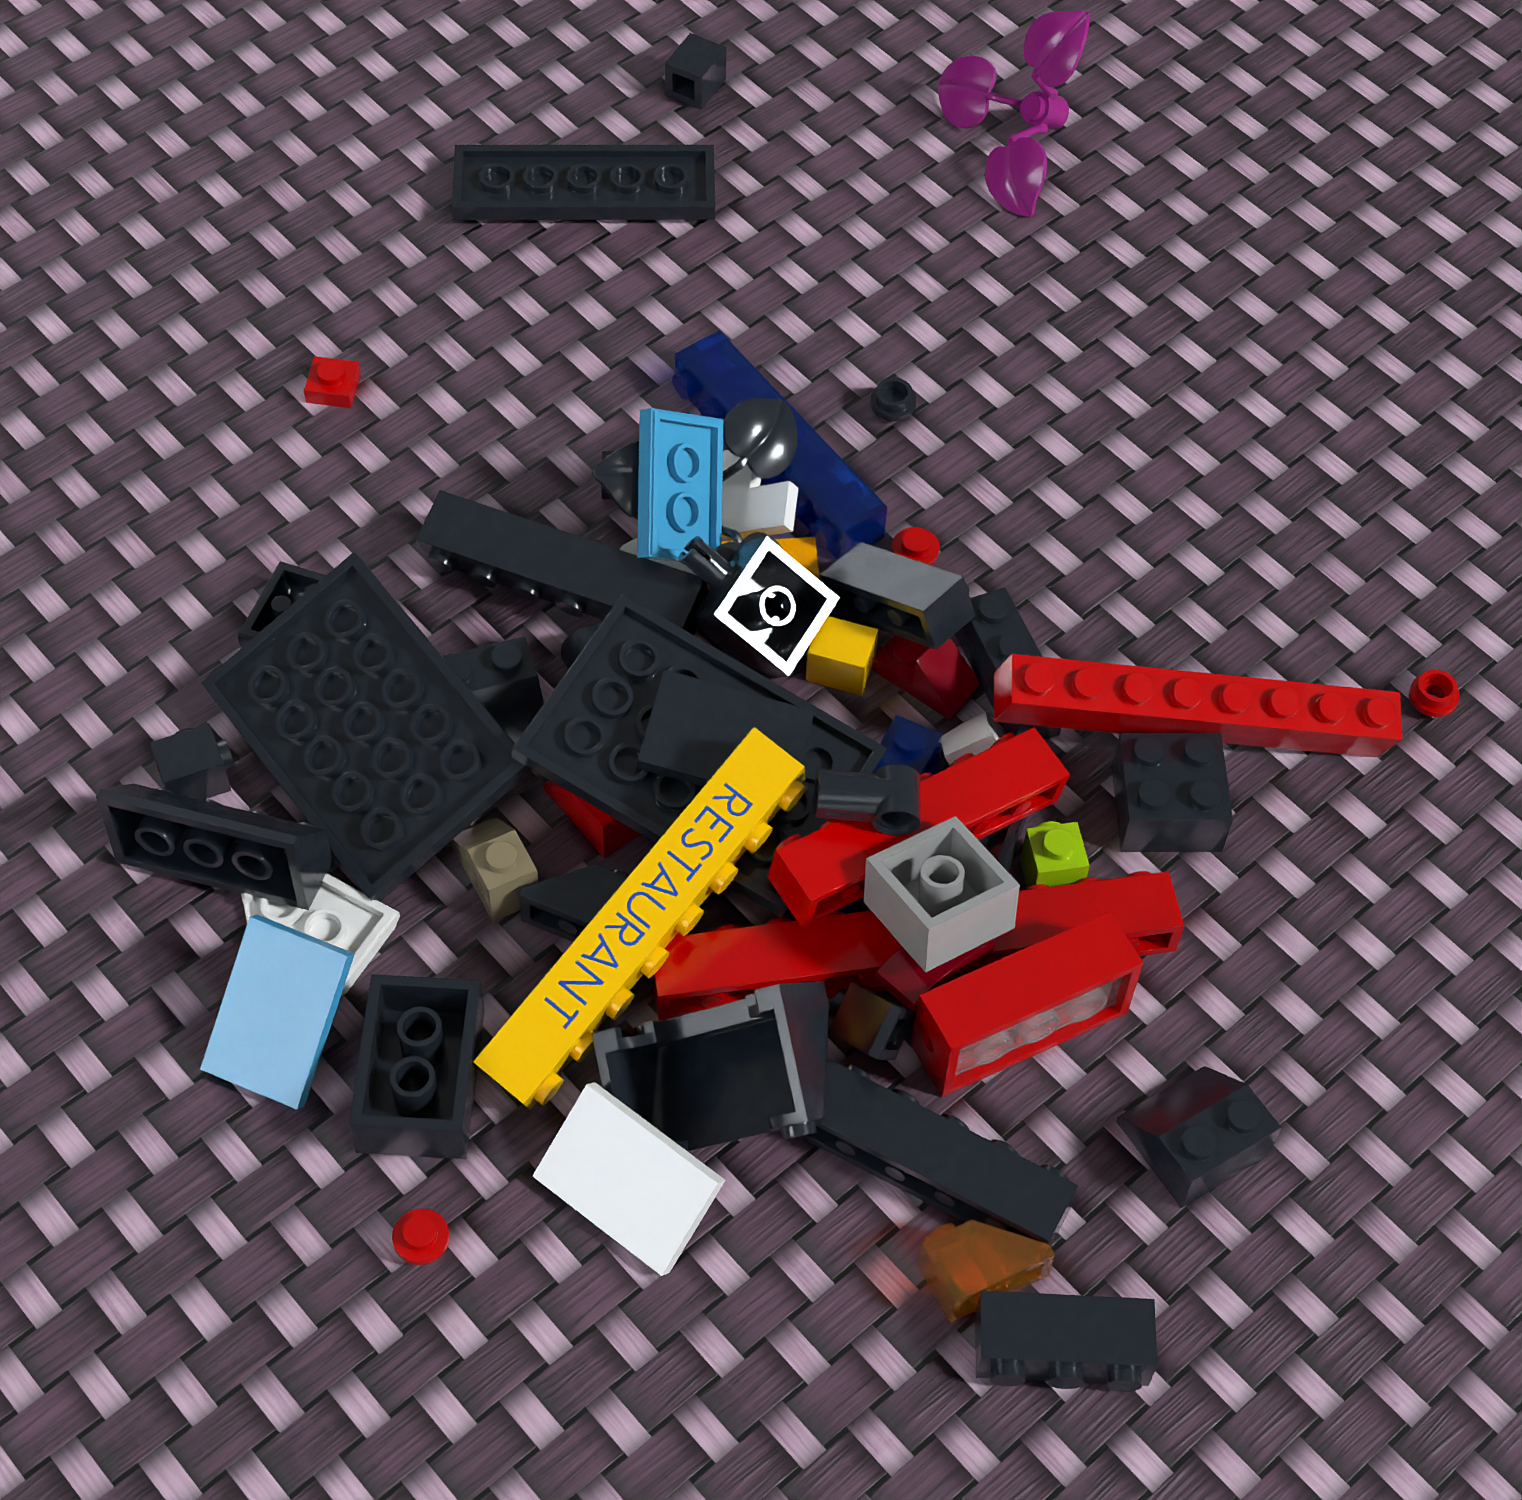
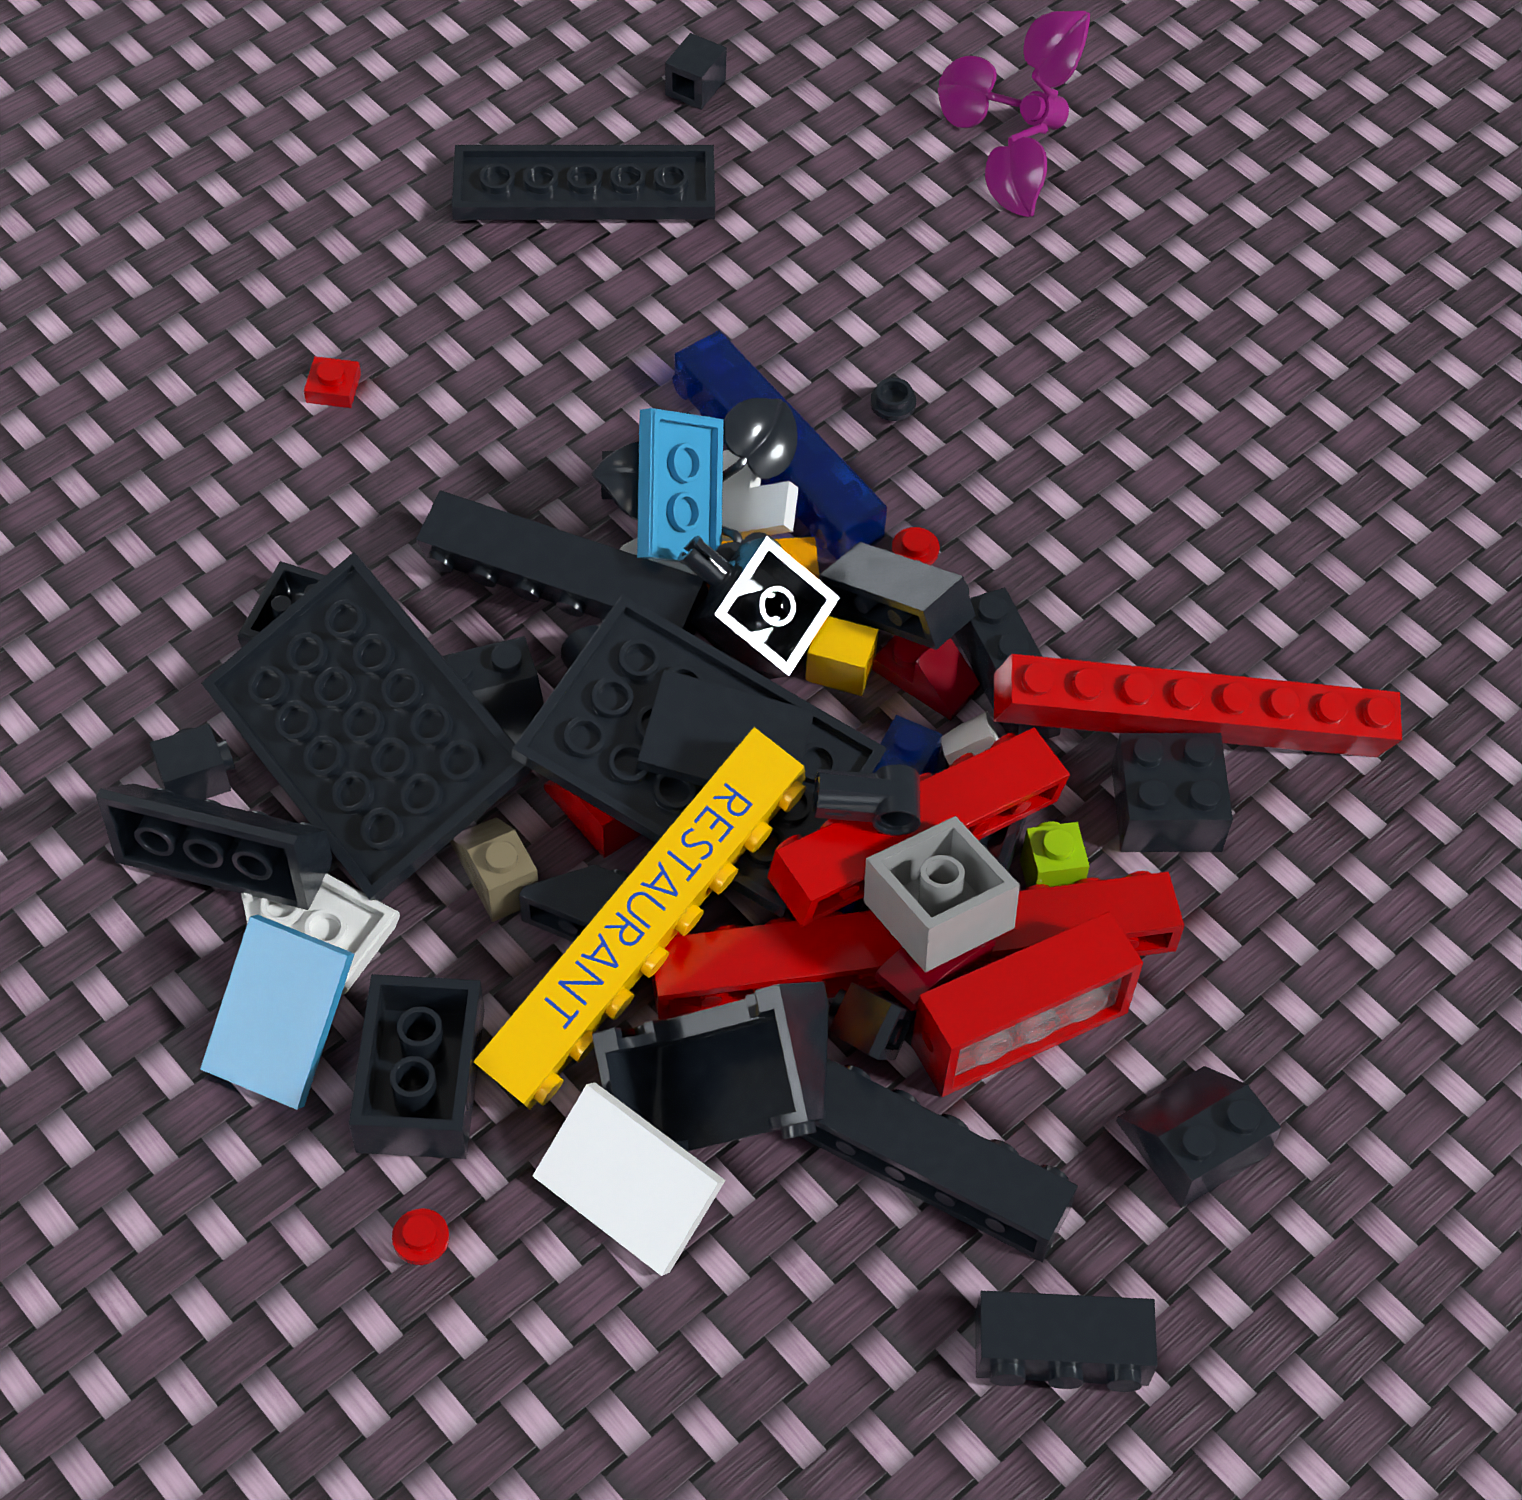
clear orange slope [917,1220,1055,1323] -> none
red plate [1409,669,1460,717] -> none

